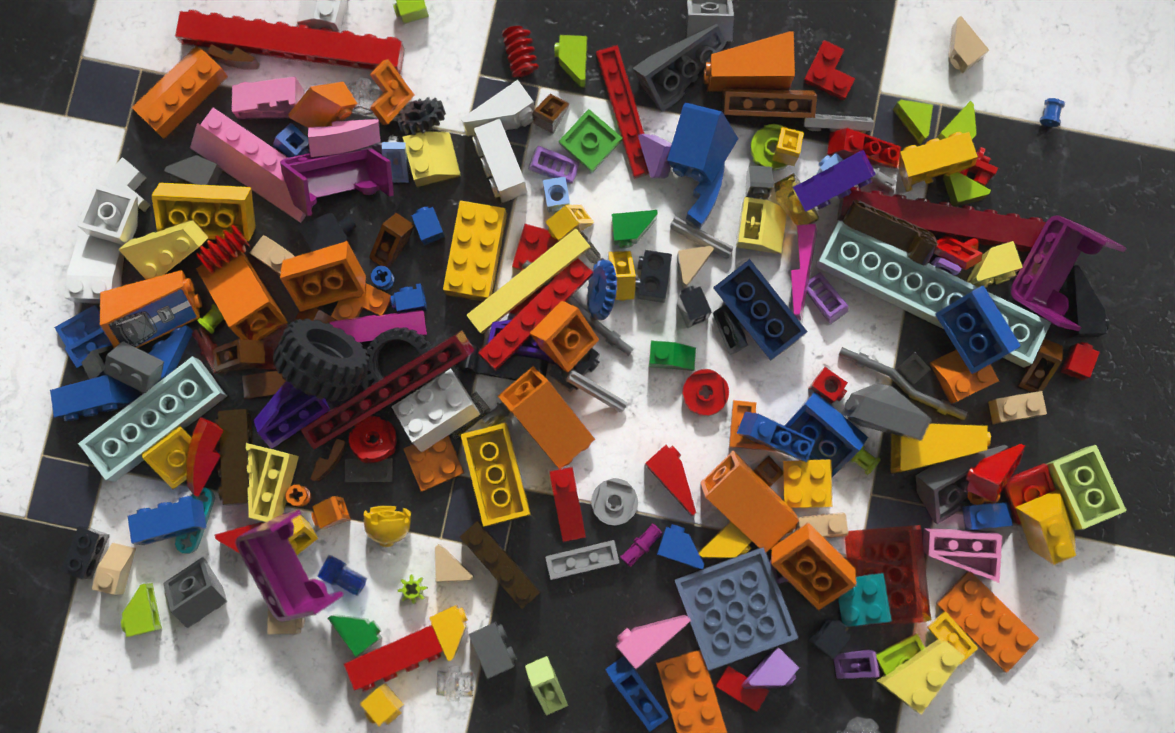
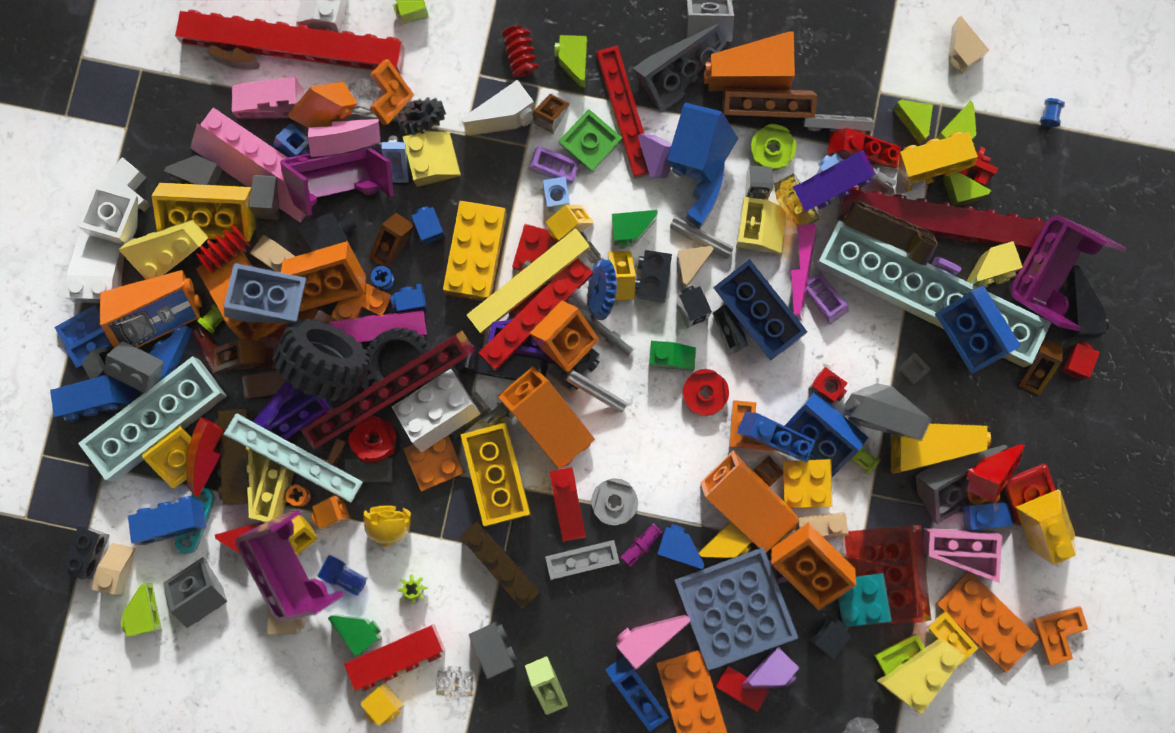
orange slope [132,46,228,139] -> none
yellow slope [429,605,468,661] -> none
tan slope [435,544,474,581] -> none
white brick [472,119,527,203] -> none
red slope [644,445,696,516] -> none
yellow slope [772,127,804,166] -> none
red plate [804,40,855,101] -> none
medium lavender slope [834,649,879,679] -> none
dark grey bar [839,347,967,420] -> none
orange slope [930,350,999,404] -> none
red plate [934,235,982,270] -> none
tan brick [988,391,1047,424] -> none
yellowish green brick [1046,445,1126,530] -> none
none -> sand blue slope [224,263,306,323]
none -> light aqua tile [224,413,362,502]
none -> dark grey slope [249,175,279,220]
none -> orange plate [1033,606,1088,666]

